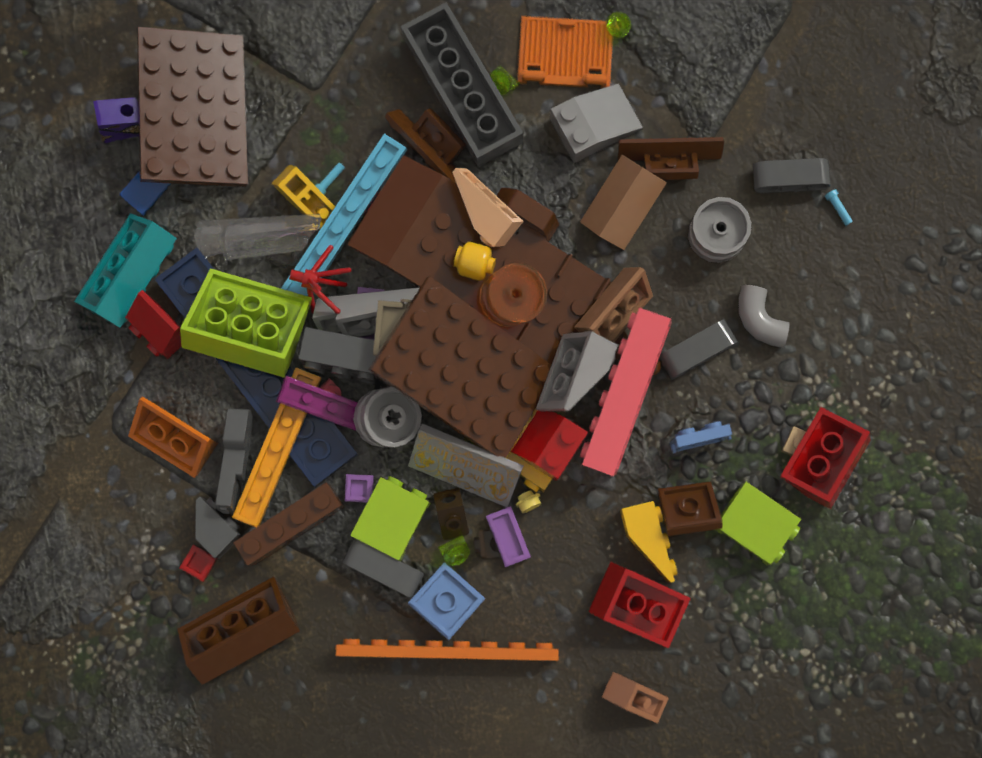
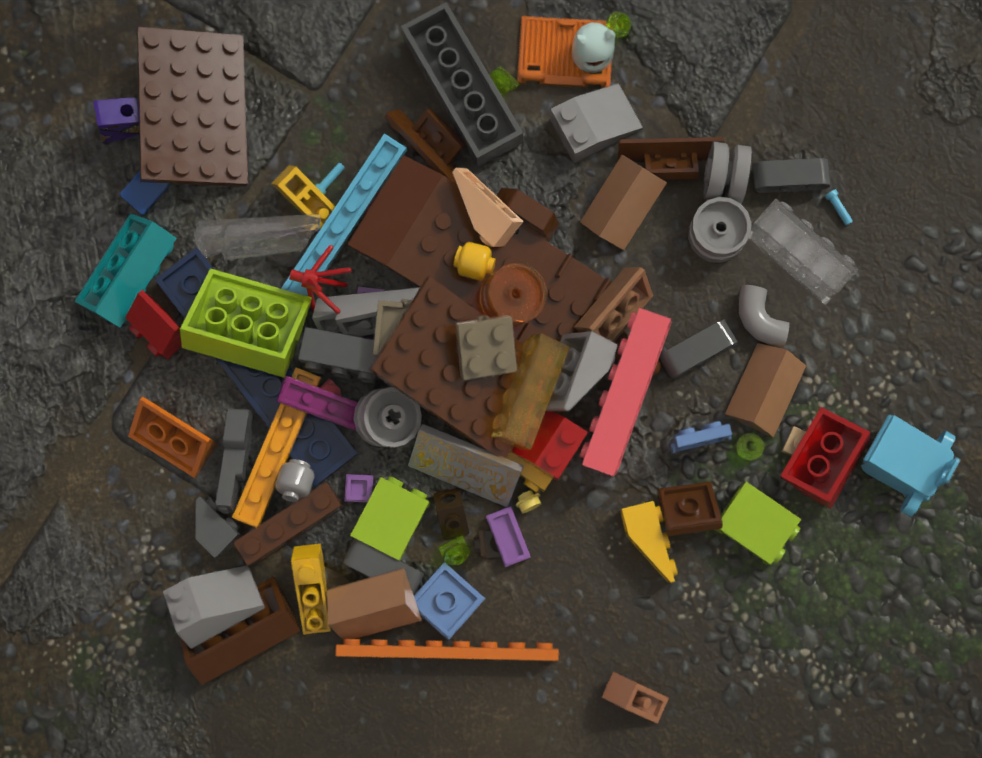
red tile [180,544,217,582] -> none
red slope [588,562,691,648] -> none
none -> light grey slope [163,565,265,649]
none -> light grey head [275,459,315,502]
none -> yellow slope [291,543,331,635]
none -> medium nougat slope [327,568,421,639]
none -> dark tan plate [455,315,517,380]
none -> clear yellow brick [492,334,569,449]
none -> light aqua piece [572,22,615,73]
none -> light grey wheel [703,141,752,204]
none -> medium nougat slope [724,343,806,438]
none -> clear neon green plate [736,433,764,460]
none -> clear brick [749,199,859,304]
none -> medium azure piece [861,415,960,517]

